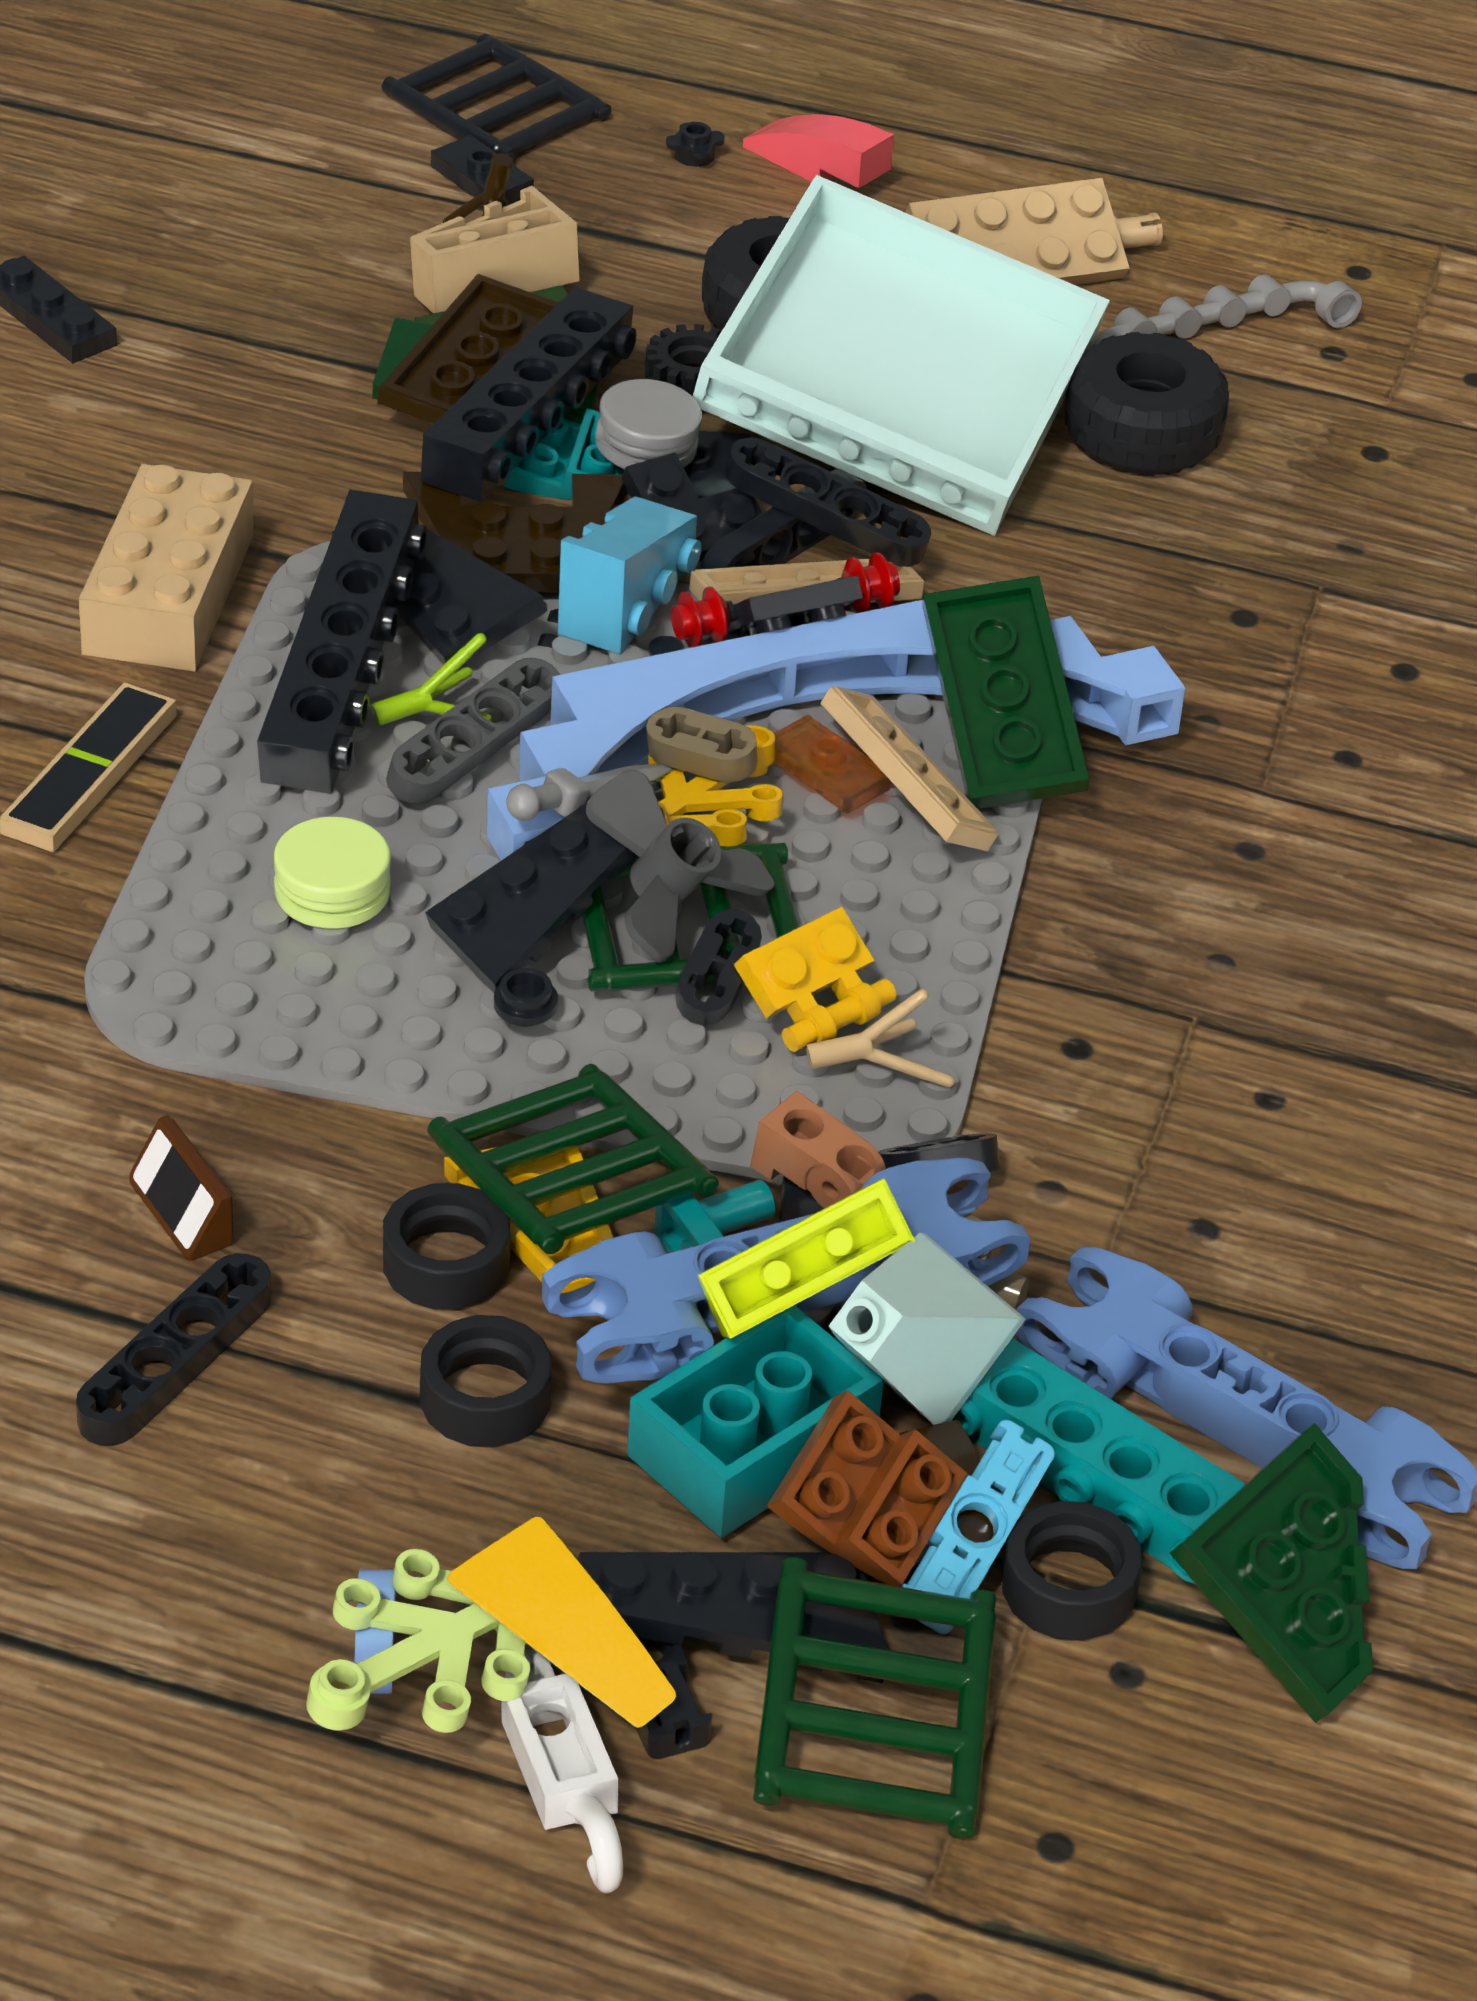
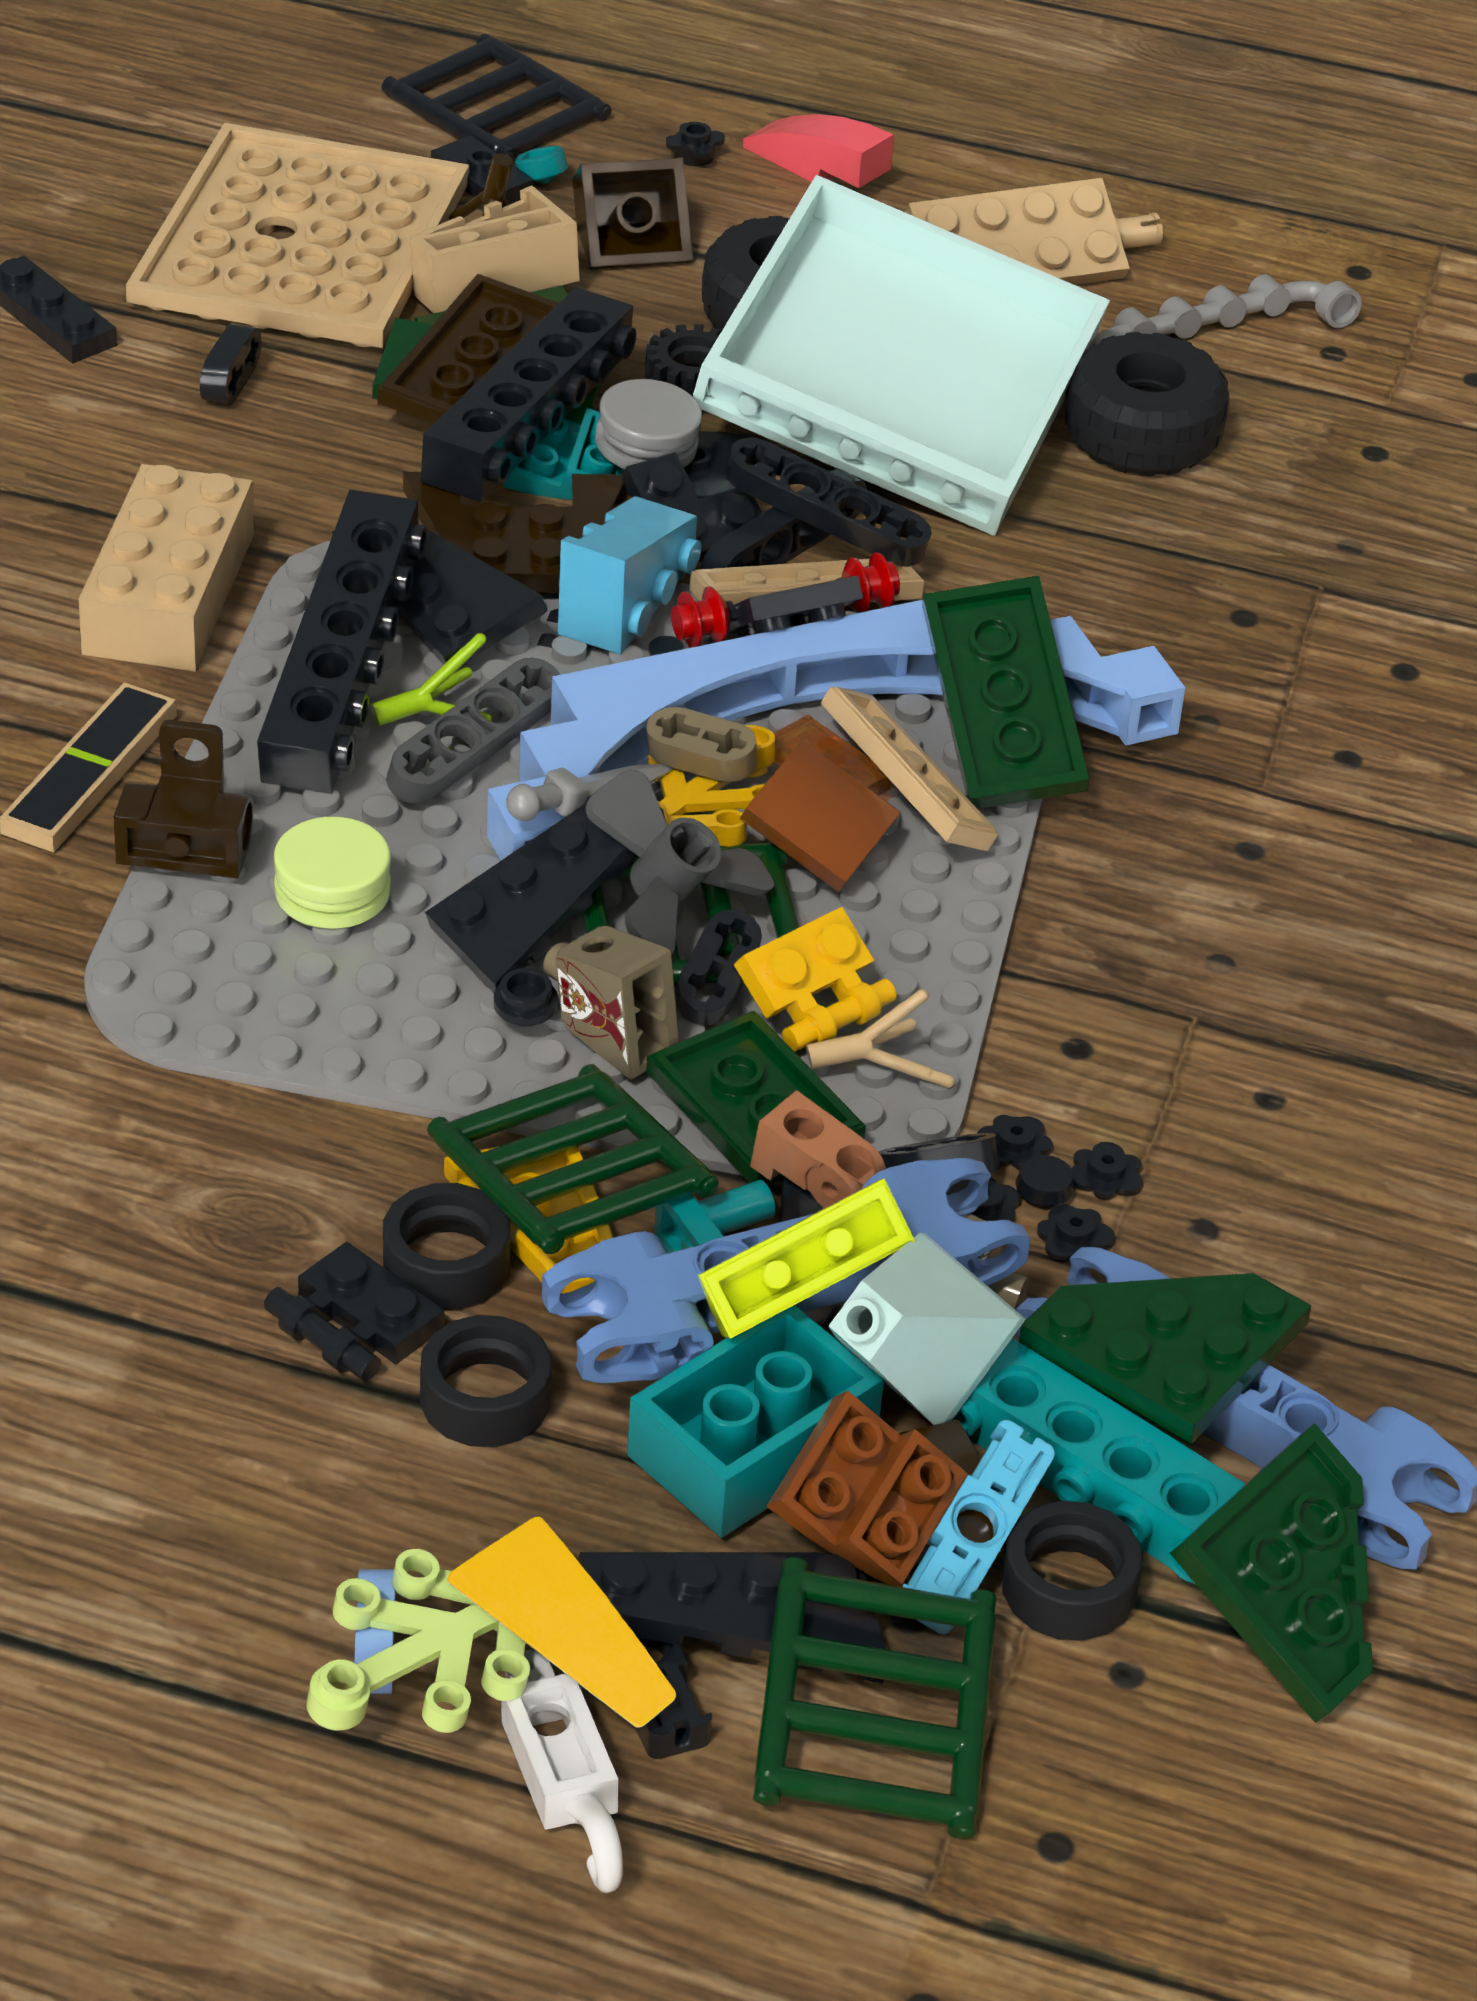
black beam [76,1253,271,1446] -> none
slope [129,1115,234,1260] -> none
none -> dark brown piece [114,720,254,879]
none -> tan plate [126,123,469,348]
none -> black beam [200,323,262,405]
none -> black plate [264,1241,444,1381]
none -> teal tile [515,146,568,185]
none -> dark tan torso [543,926,679,1080]
none -> dark brown slope [572,158,693,269]
none -> dark green tile [646,1011,866,1185]
none -> dark orange slope [740,740,901,892]
none -> black plant [947,1115,1142,1261]
none -> dark green plate [1019,1273,1311,1444]

